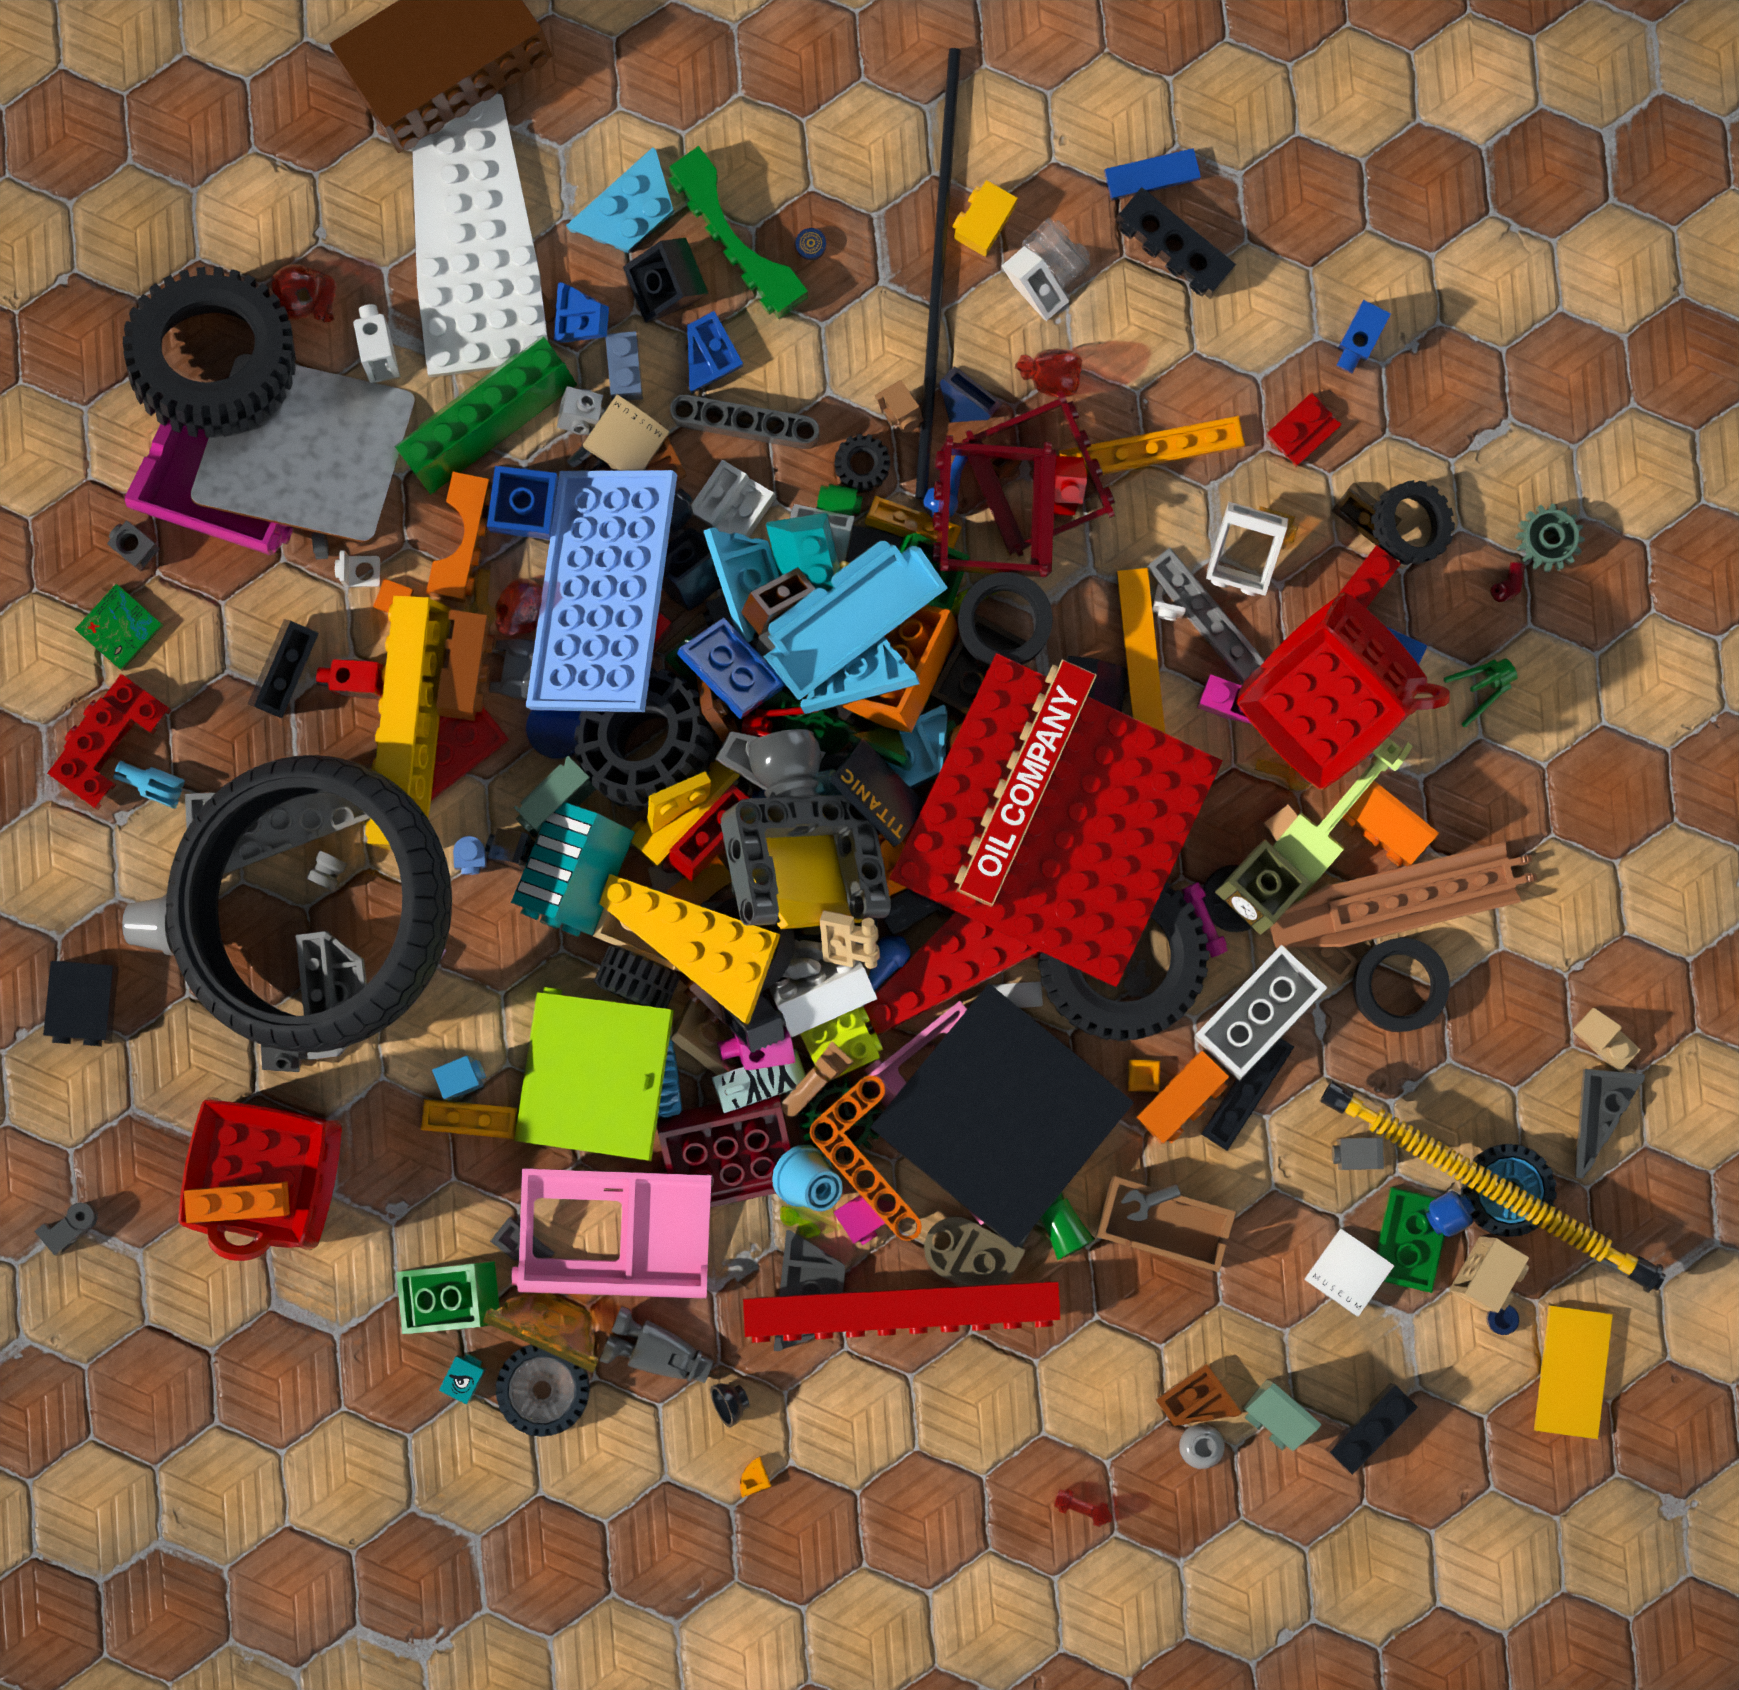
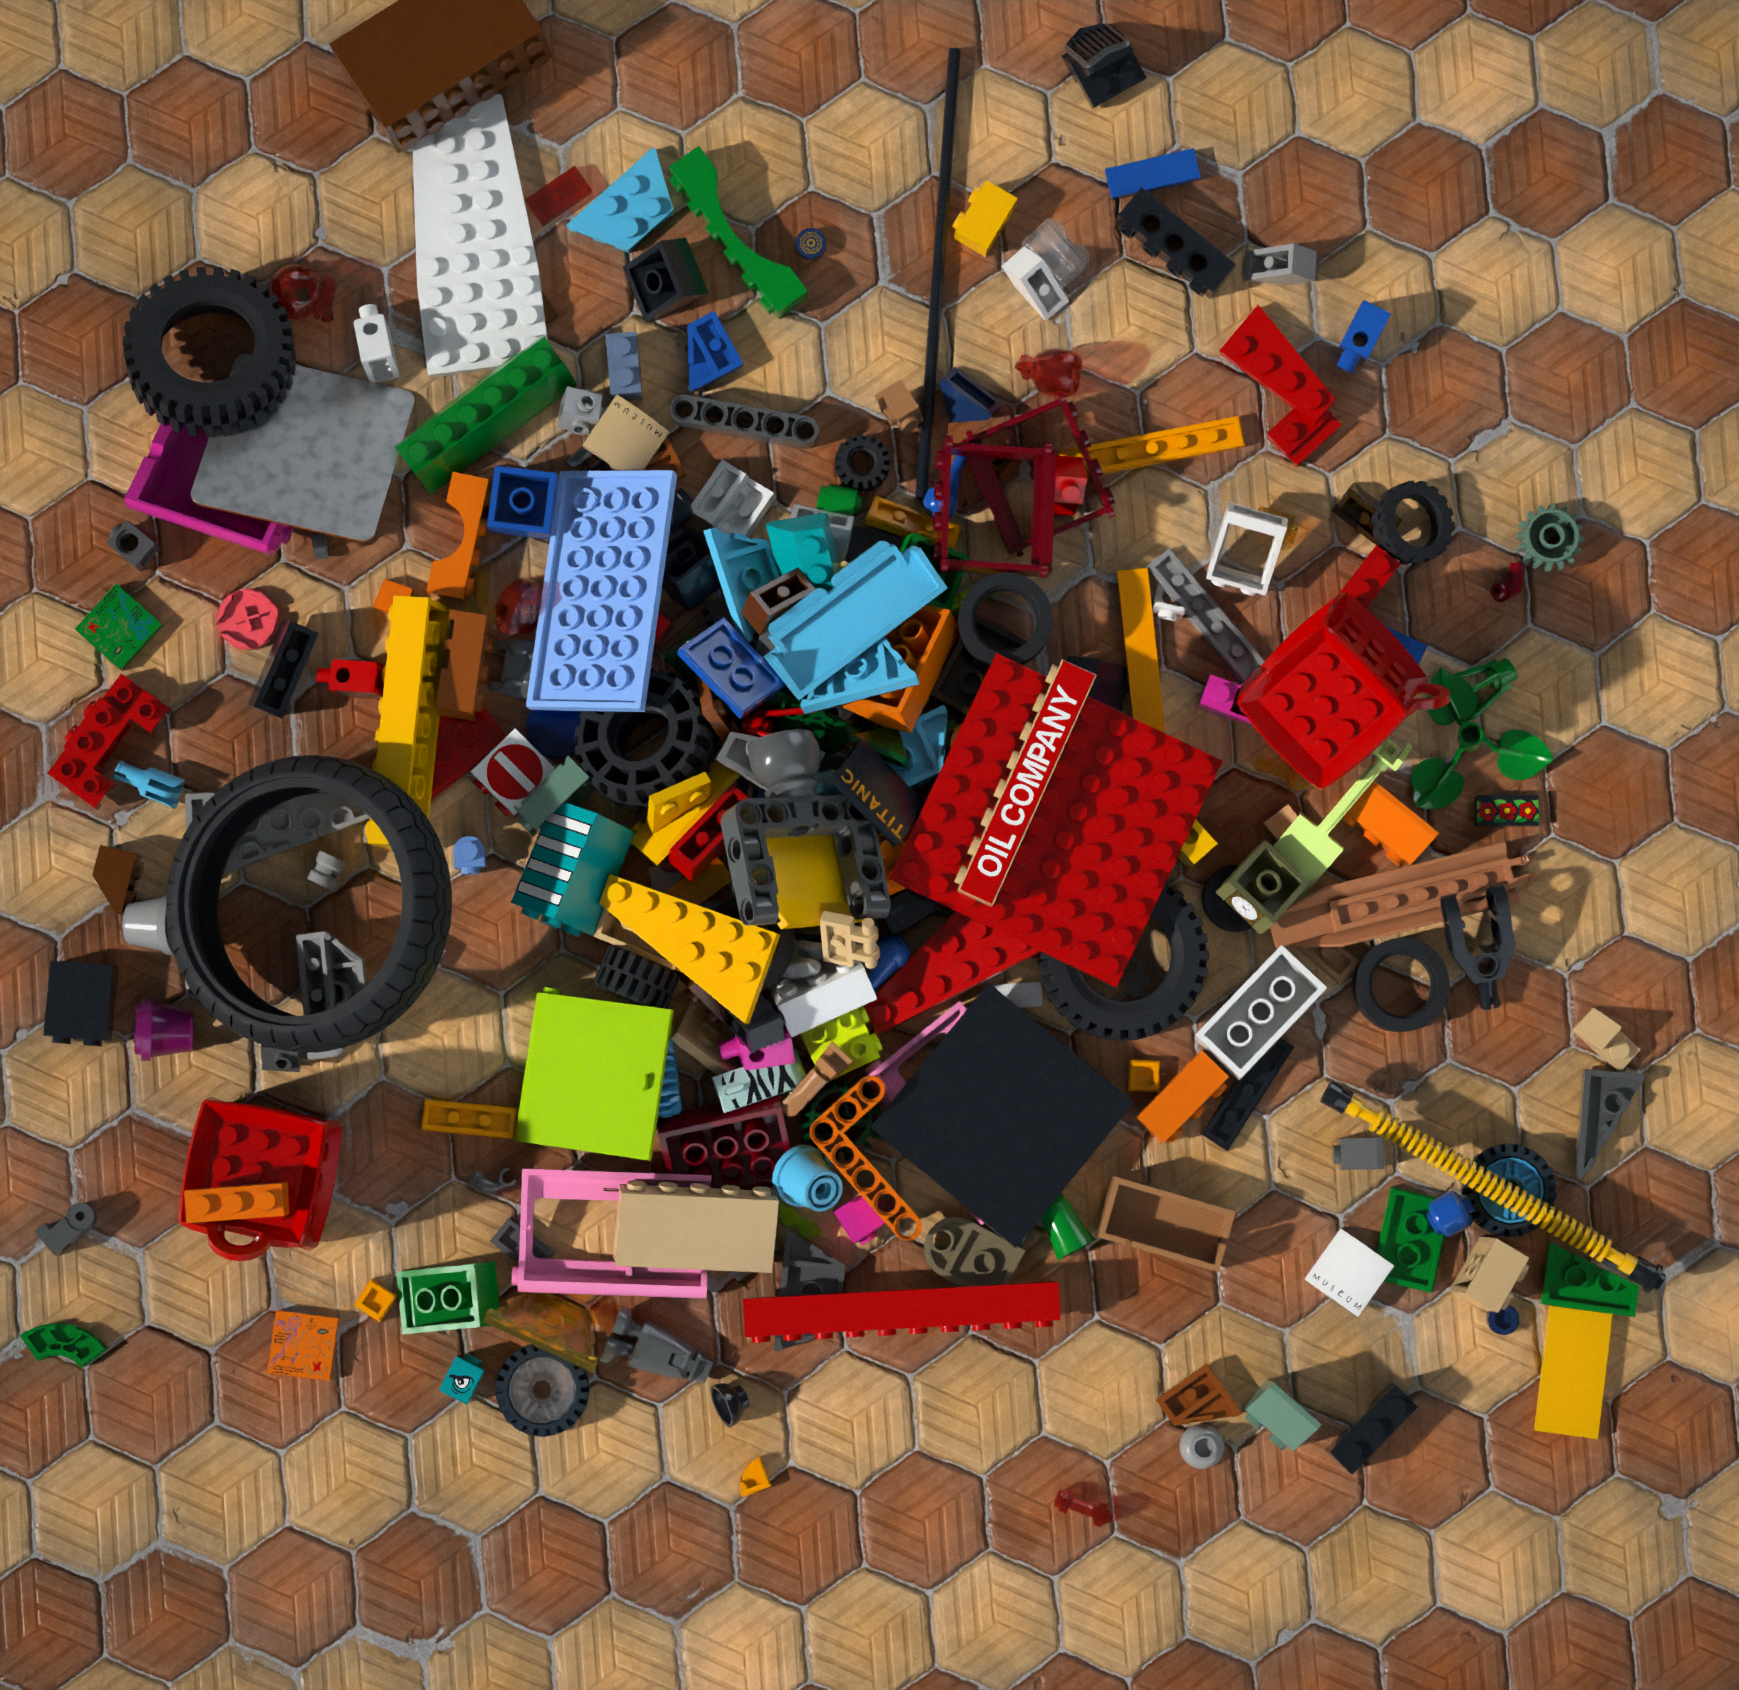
white bracket [335,550,380,587] -> none
dark azure brick [432,1056,487,1101] -> none
black slope [485,828,535,871] -> none
blue wing [554,282,609,343] -> none
dark grey bar [1121,1184,1181,1221] -> none
dark pink bar [1181,882,1228,958] -> none
none -> green tile [20,1323,109,1368]
none -> reddish brown slope [92,845,144,915]
none -> magenta piece [134,998,193,1061]
none -> coral tile [217,588,280,651]
none -> orange tile [267,1310,339,1381]
none -> light orange tile [354,1279,398,1322]
none -> dark grey arm [468,1168,518,1194]
none -> piece [471,728,555,818]
none -> clear red tile [525,165,593,227]
none -> tan brick [613,1180,779,1273]
none -> black piece [1061,23,1147,109]
none -> yellow brick [1178,819,1218,869]
none -> red wing [1219,305,1335,425]
none -> light grey slope [1244,243,1317,285]
none -> green plant [1411,669,1553,810]
none -> black piece [1440,884,1515,1010]
none -> tile [1475,795,1539,827]
none -> green wing [1540,1242,1639,1317]

